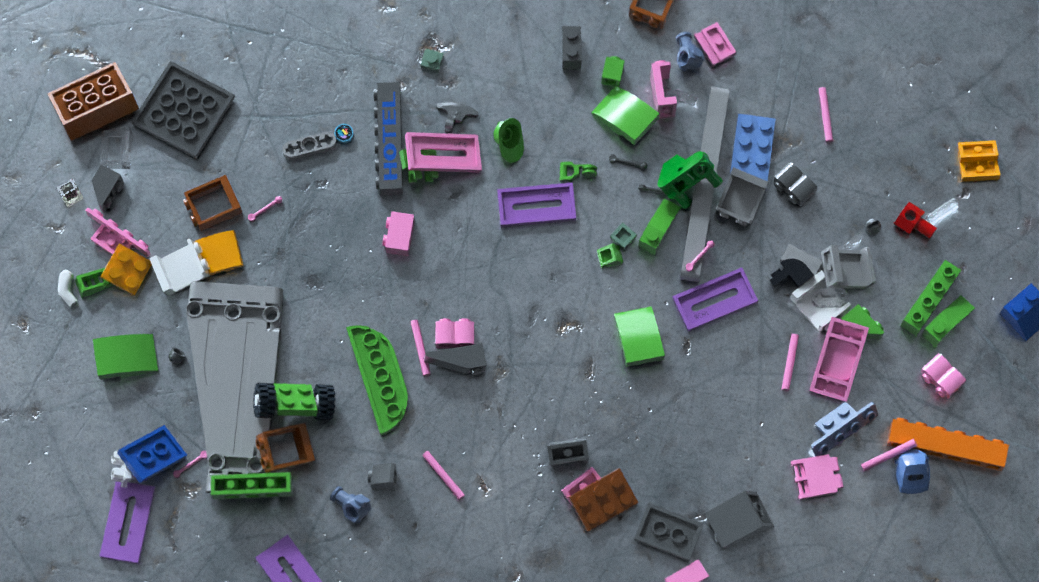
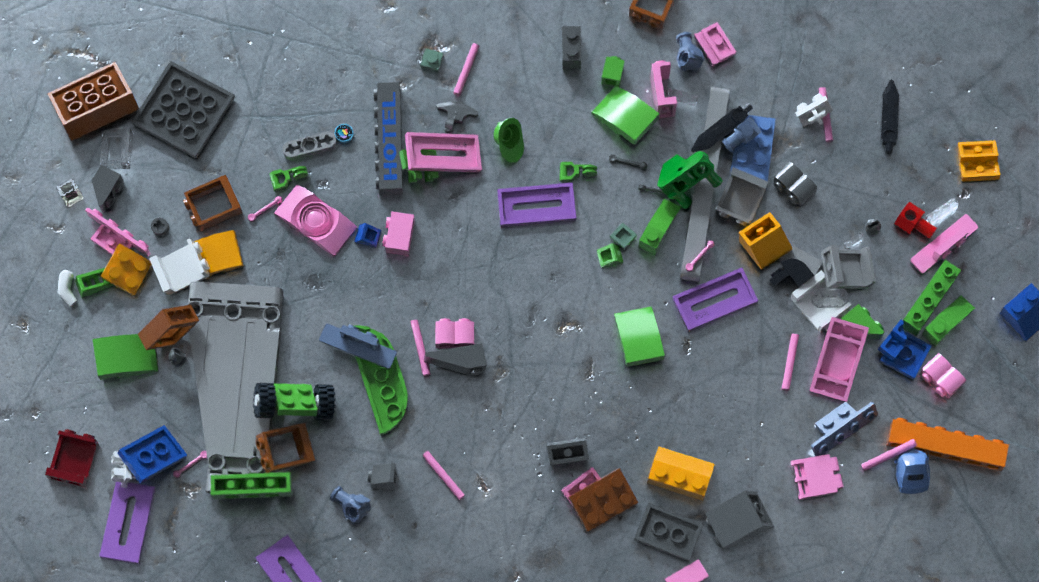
none -> dark red panel [45,429,99,488]
none -> dark orange window [138,305,199,350]
none -> dark grey bush [151,217,169,236]
none -> bright green piece [269,166,308,191]
none -> bright pink slope [274,184,357,257]
none -> sand blue bracket [319,324,397,369]
none -> blue slope [354,223,381,248]
none -> bright pink bar [453,43,480,96]
none -> light orange slope [647,447,714,501]
none -> black piece [691,103,753,153]
none -> sand blue connector [722,116,762,153]
none -> light orange slope [739,212,793,270]
none -> white hips [796,94,834,127]
none -> blue slope [878,320,907,361]
none -> blue plate [879,331,932,380]
none -> black piece [881,79,899,154]
none -> bright pink bracket [910,214,978,274]

